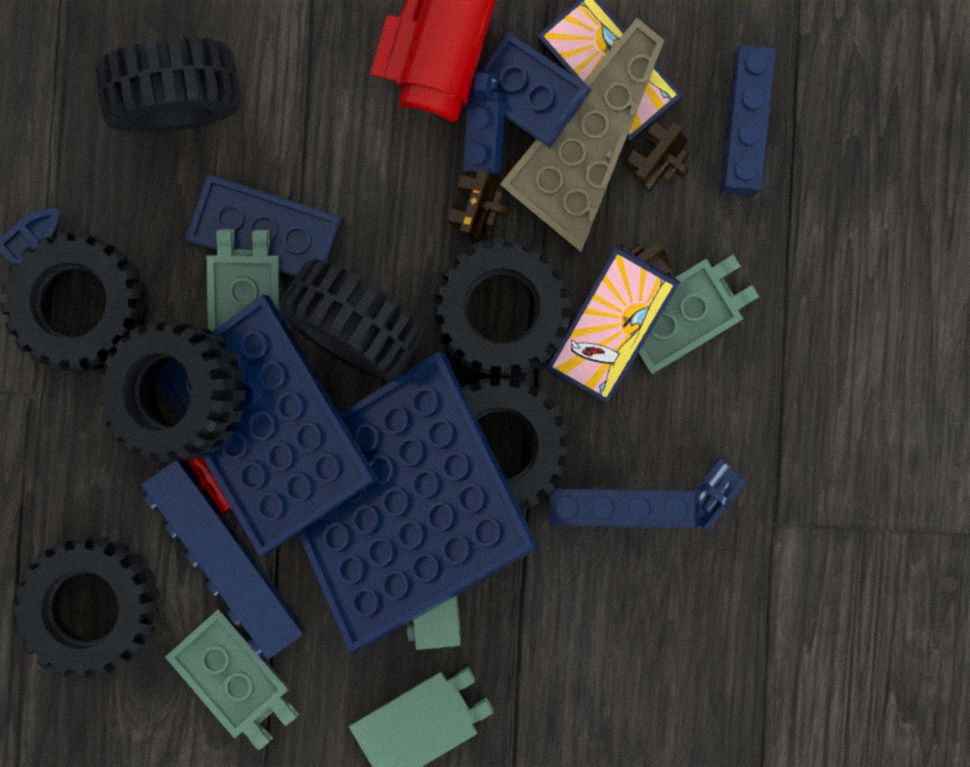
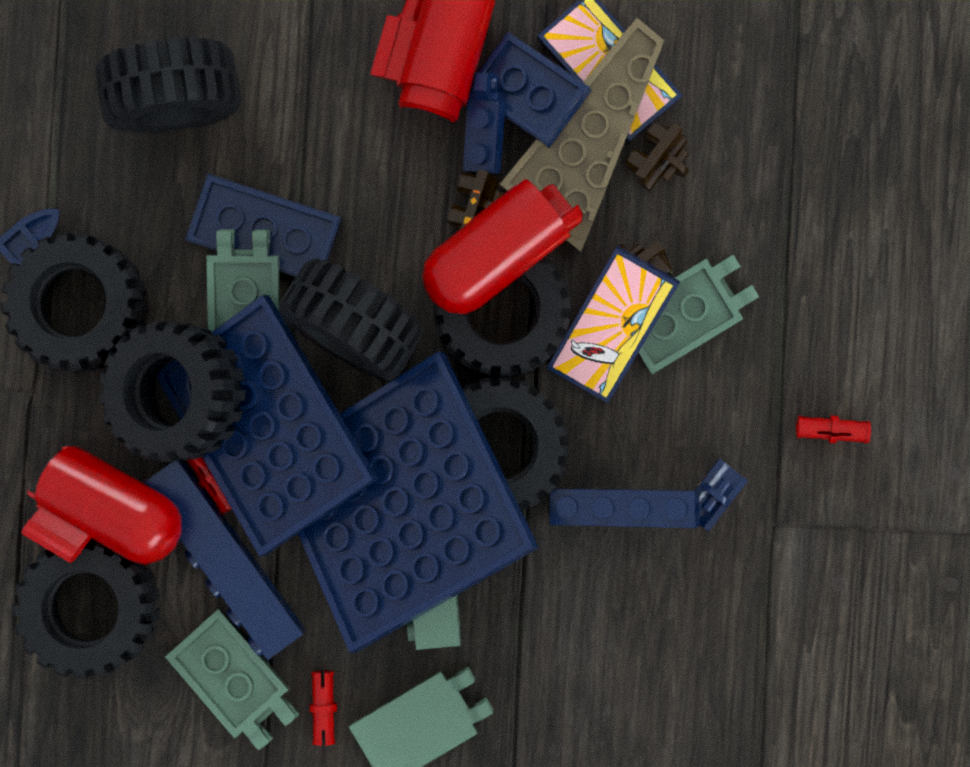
dark blue brick [719,45,776,197] -> none
none -> red piece [21,446,182,565]
none -> red pin [309,670,337,746]
none -> red piece [422,179,583,315]
none -> red pin [796,415,871,444]

